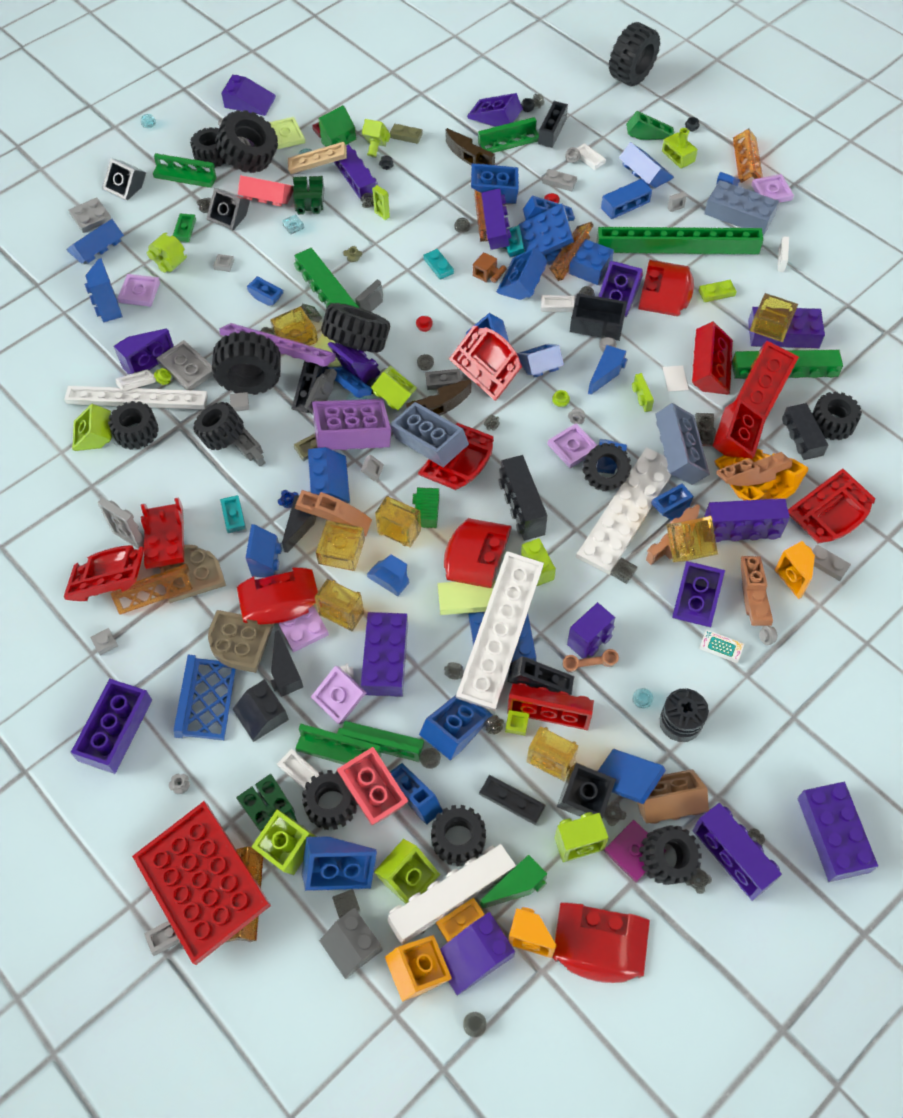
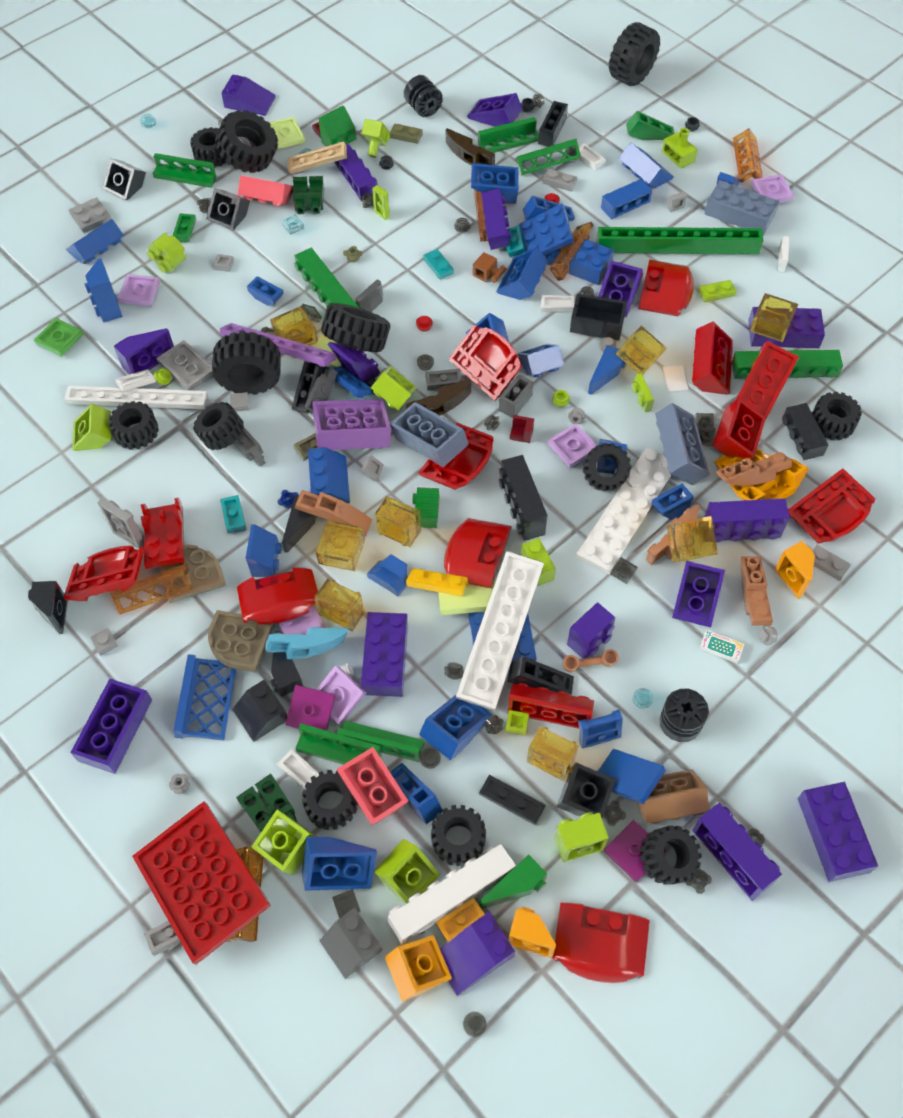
none -> black slope [28,581,68,634]
none -> bright green plate [34,318,84,357]
none -> medium azure slope [265,627,348,659]
none -> magenta plate [285,685,336,731]
none -> black wheel [404,75,443,117]
none -> yellow plate [406,568,468,596]
none -> dark grey brick [499,374,534,418]
none -> dark red panel [509,415,535,443]
none -> green fence [516,138,581,175]
none -> blue plate [578,710,623,749]
none -> clear yellow container [616,326,667,375]

